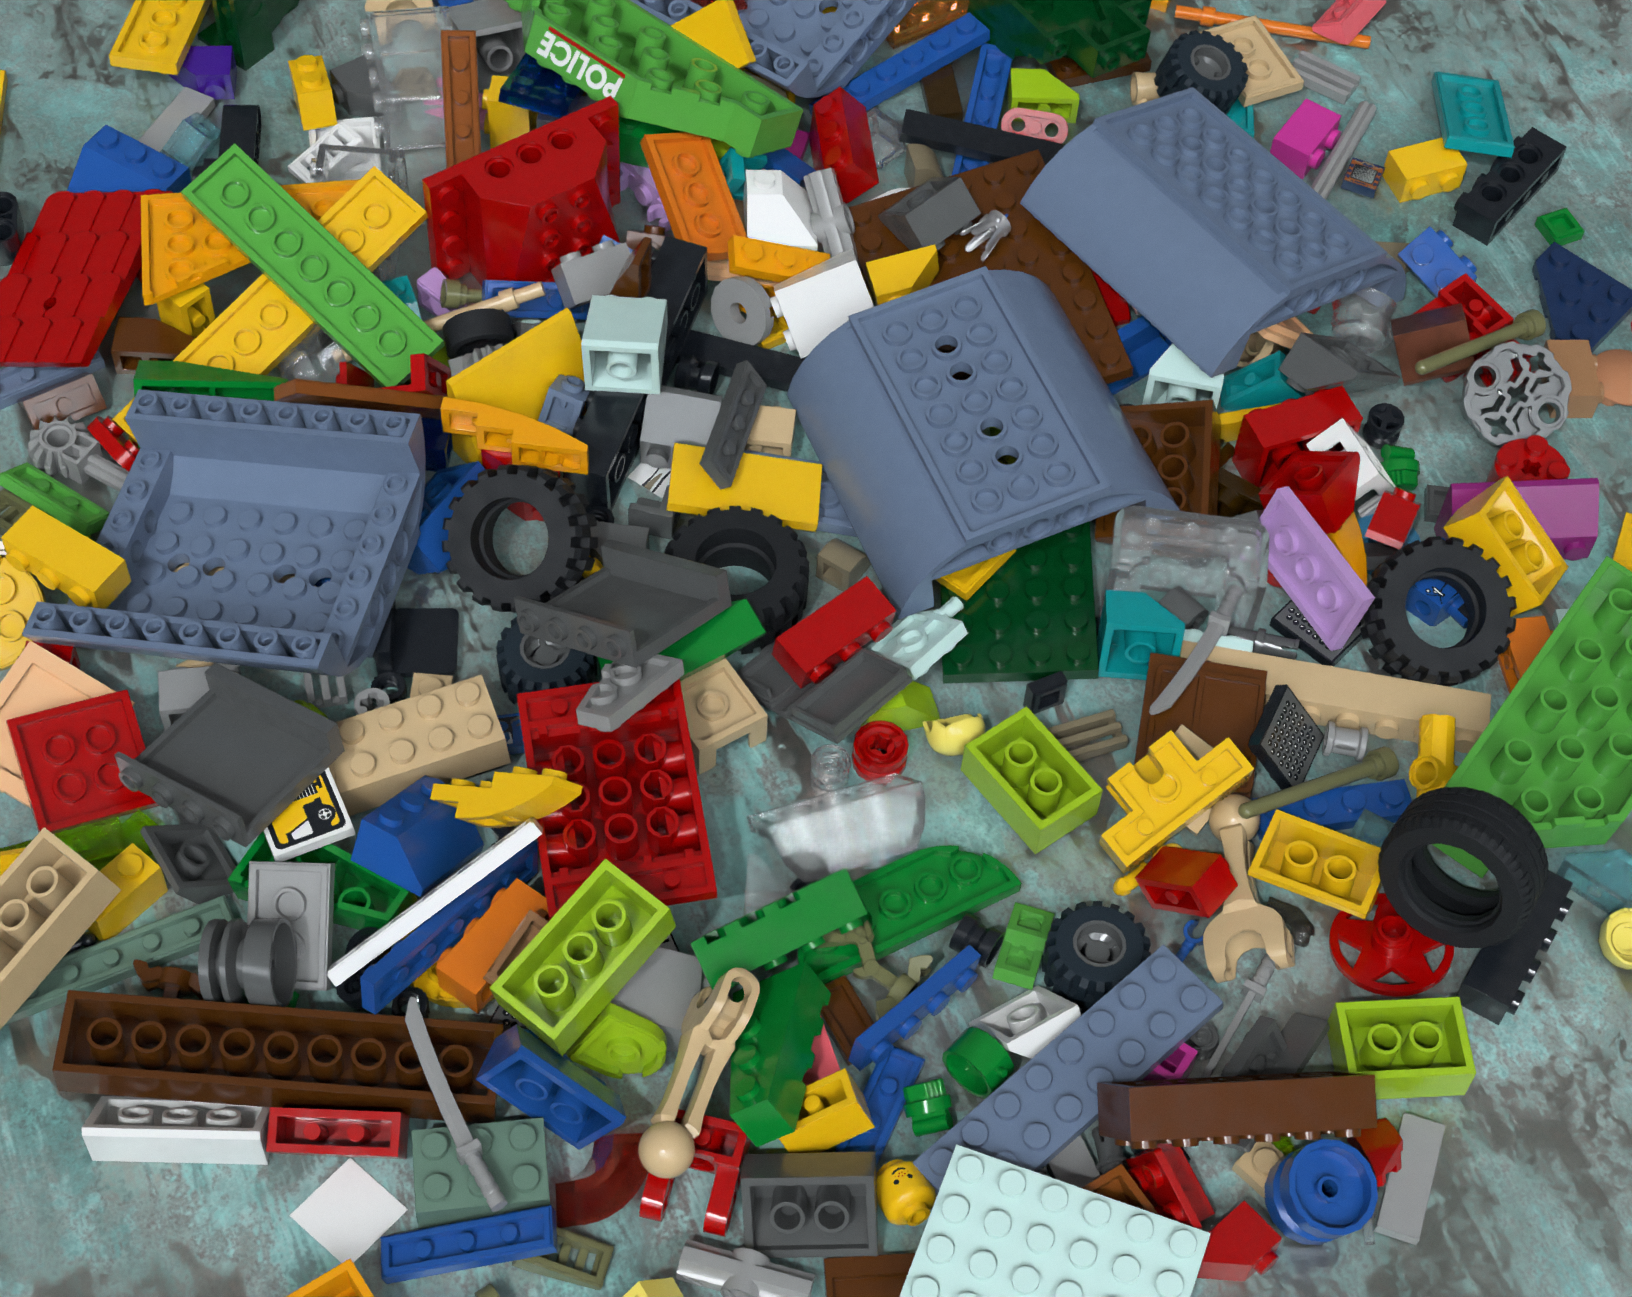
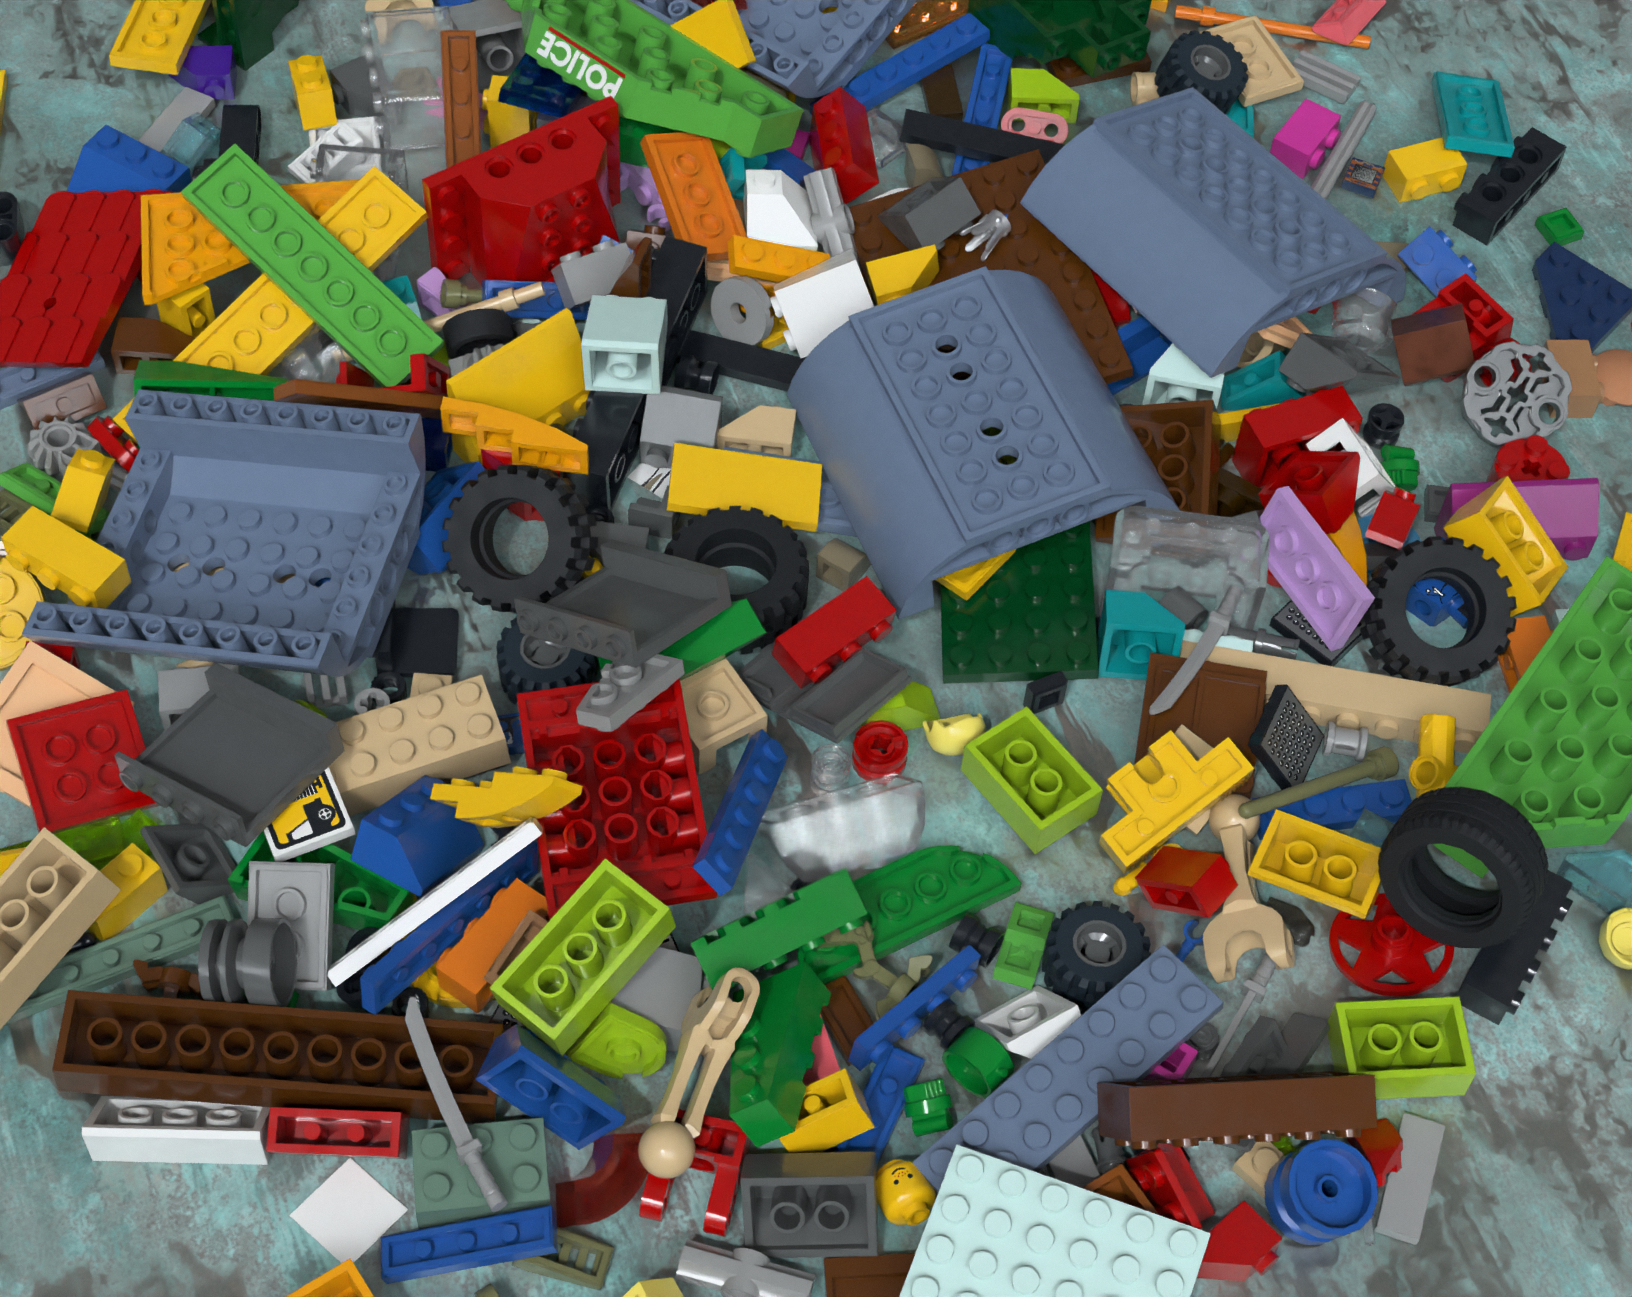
sand blue bracket [538,374,590,437] -> none
dark grey tile [699,360,767,490] -> none
light aqua plate [865,596,968,680] -> none
dark tan tile [1047,709,1129,762] -> none
olive piece [1415,309,1546,375] -> none
none -> yellow slope [51,448,115,533]
none -> blue plate [692,729,788,896]
none -> black wheel [922,999,975,1050]

